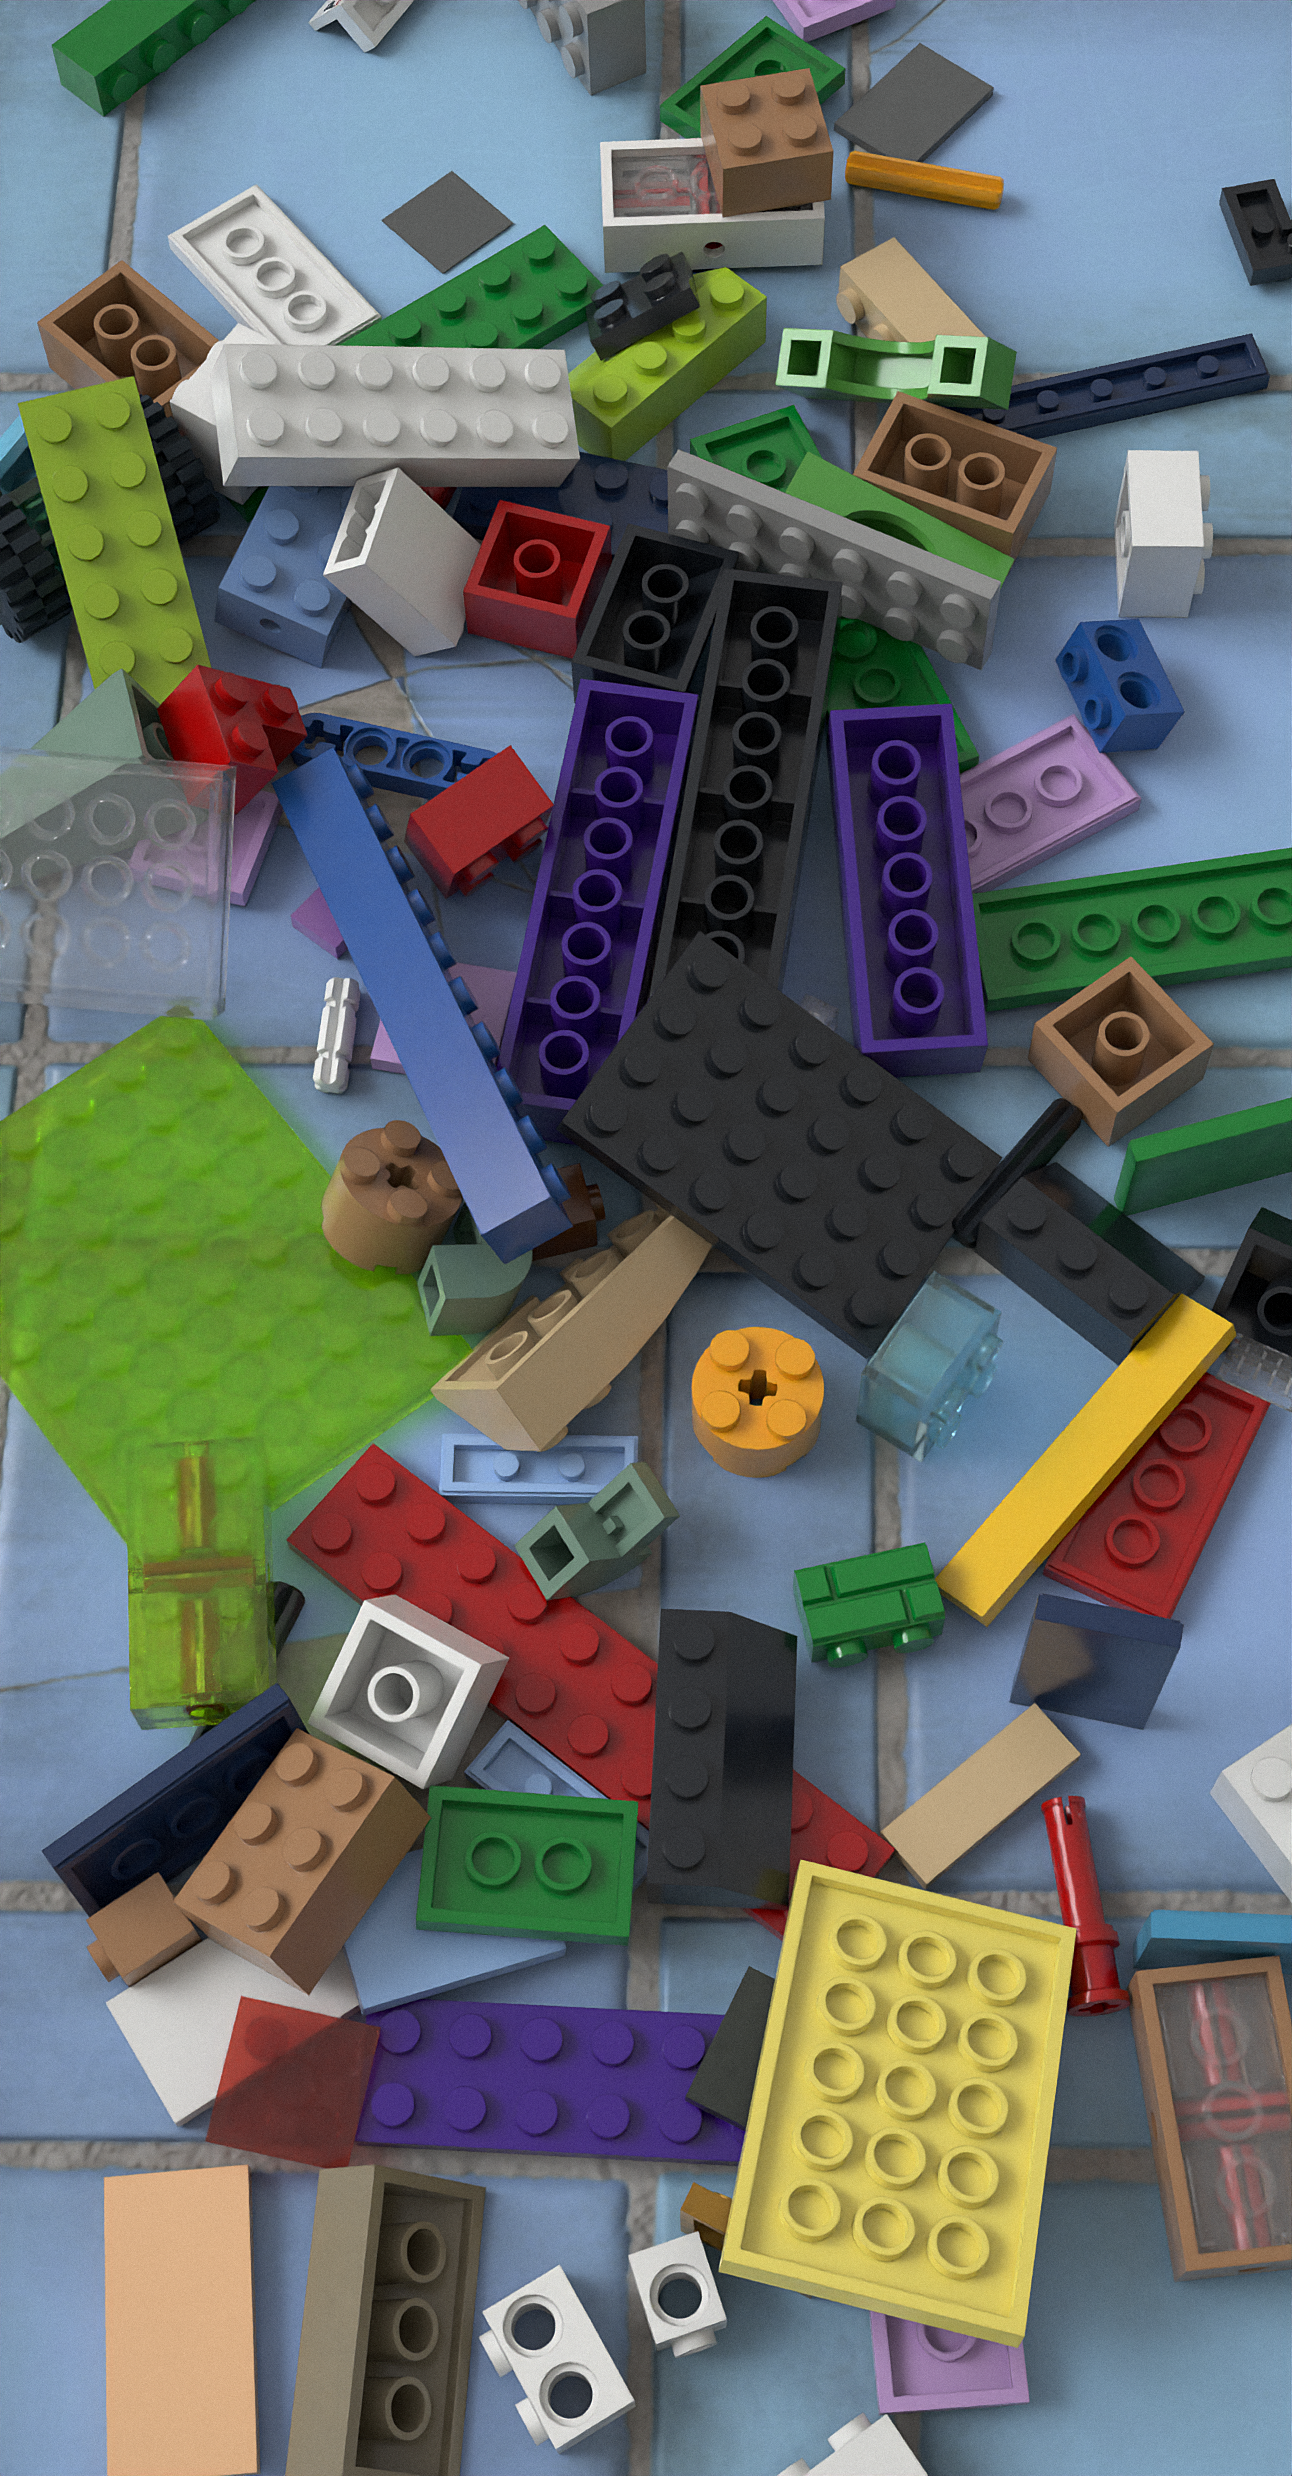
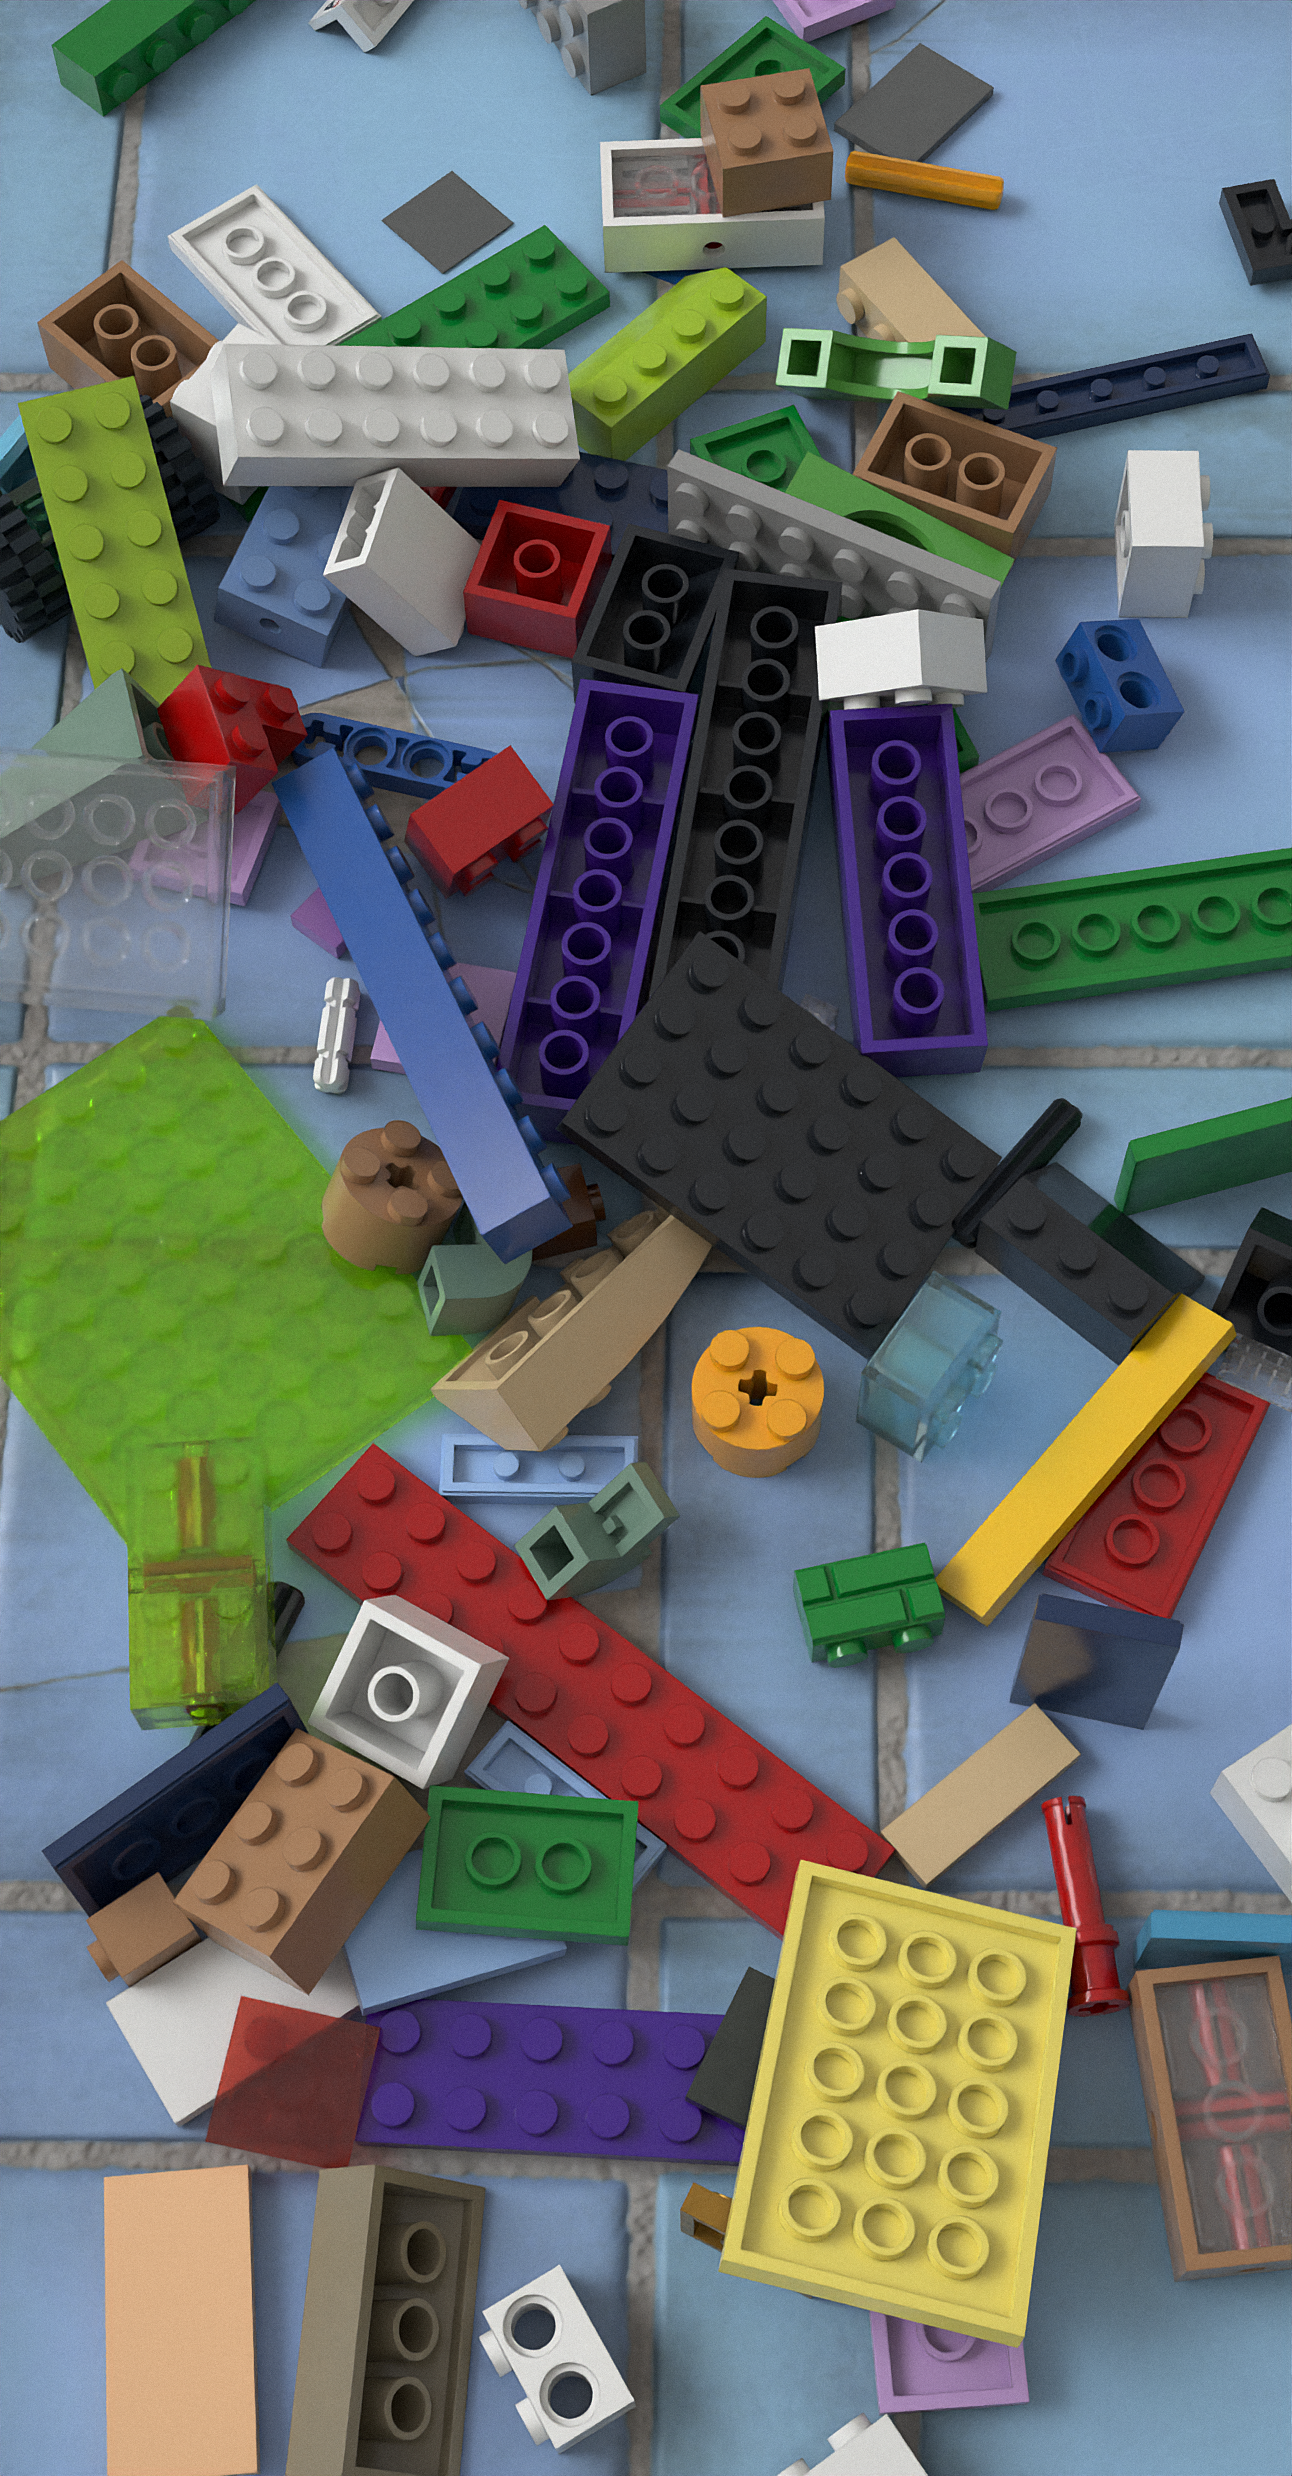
black plate [585,251,701,361] -> none
white brick [628,2231,727,2358] -> none
black slope [646,1609,797,1910] -> none
medium nougat brick [1028,957,1214,1147] -> none
none -> white brick [815,609,987,710]

